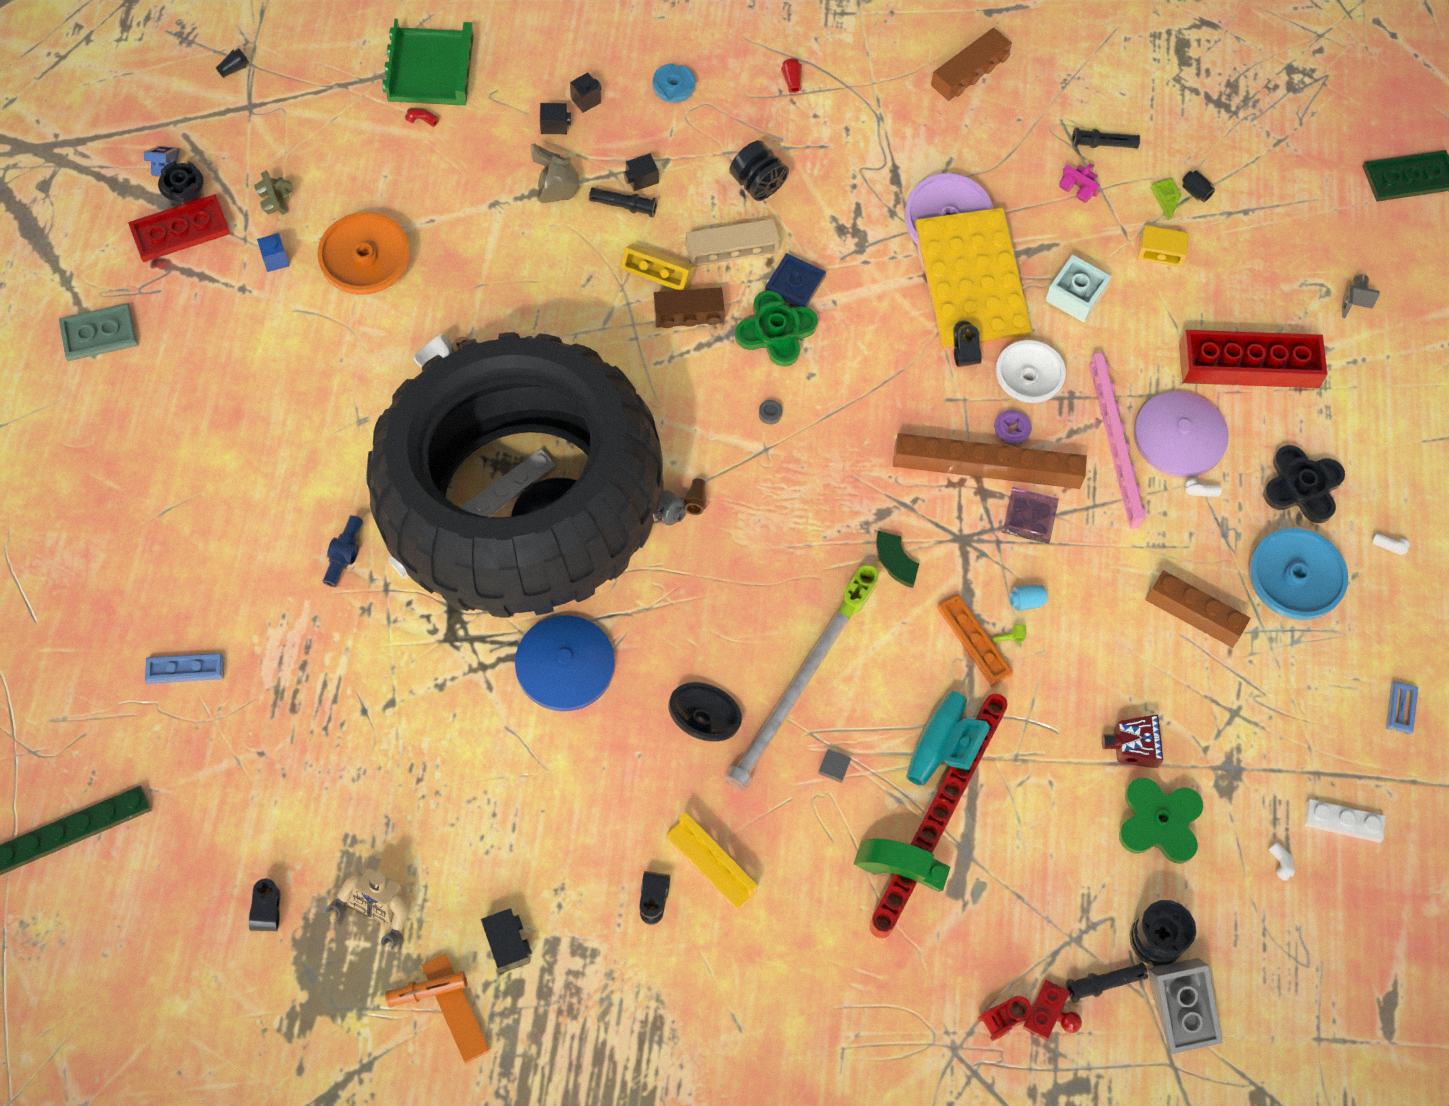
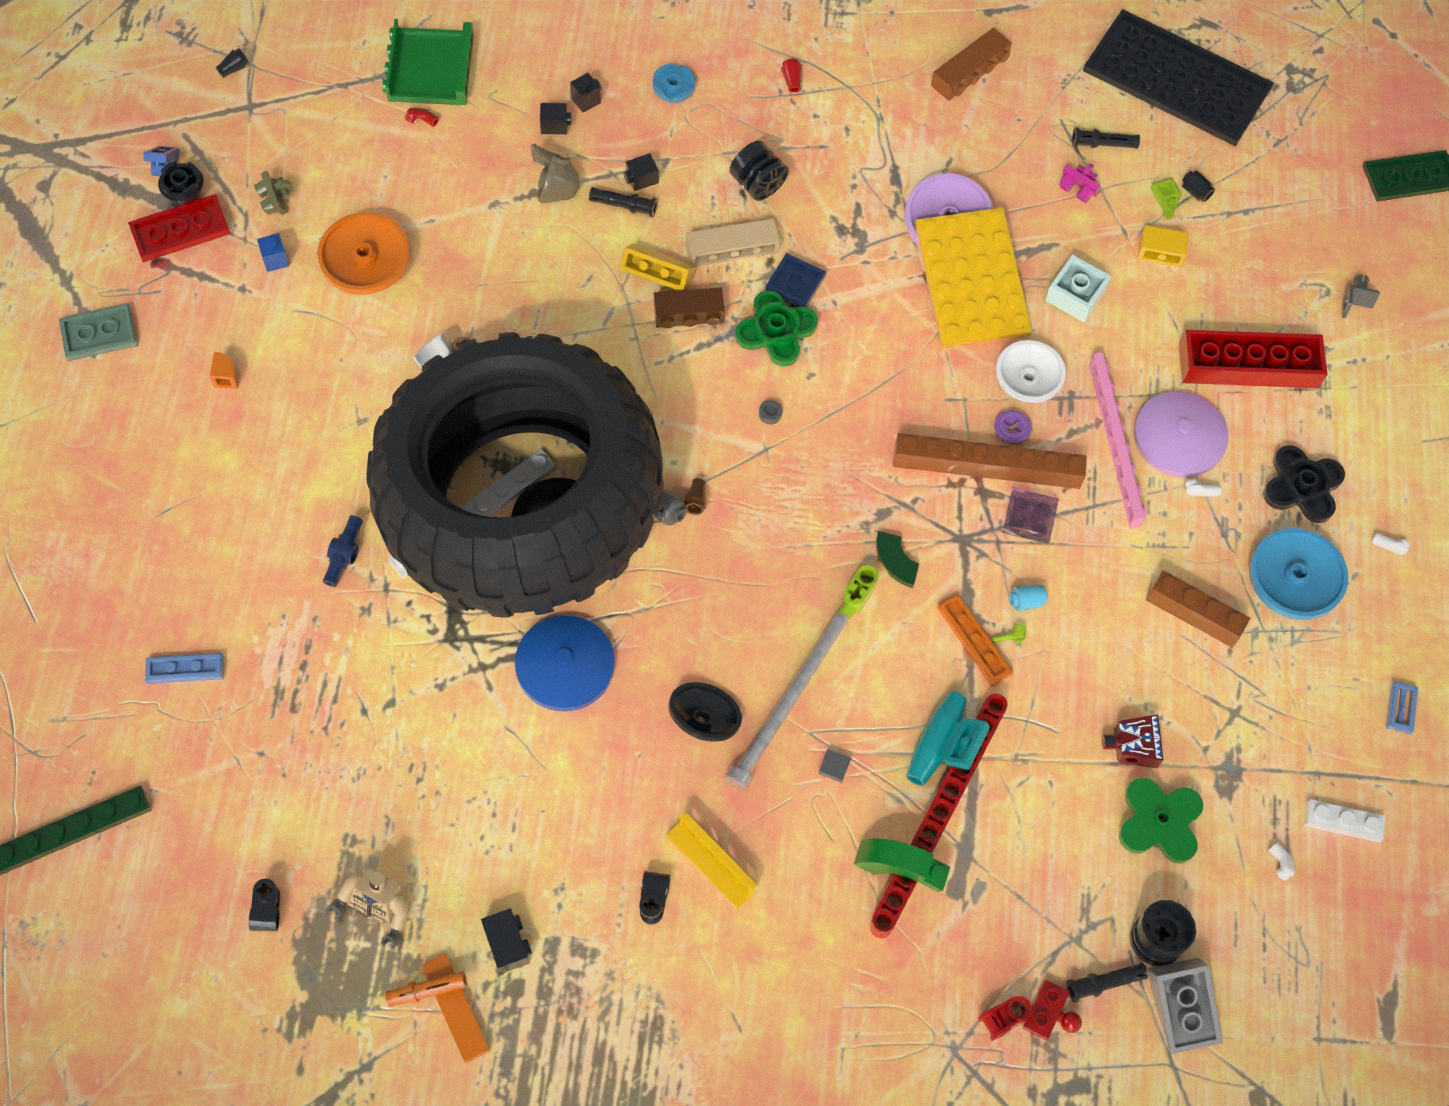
black piece [953,320,982,367] -> none
none -> orange brick [209,352,239,389]
none -> black plate [1083,9,1274,147]

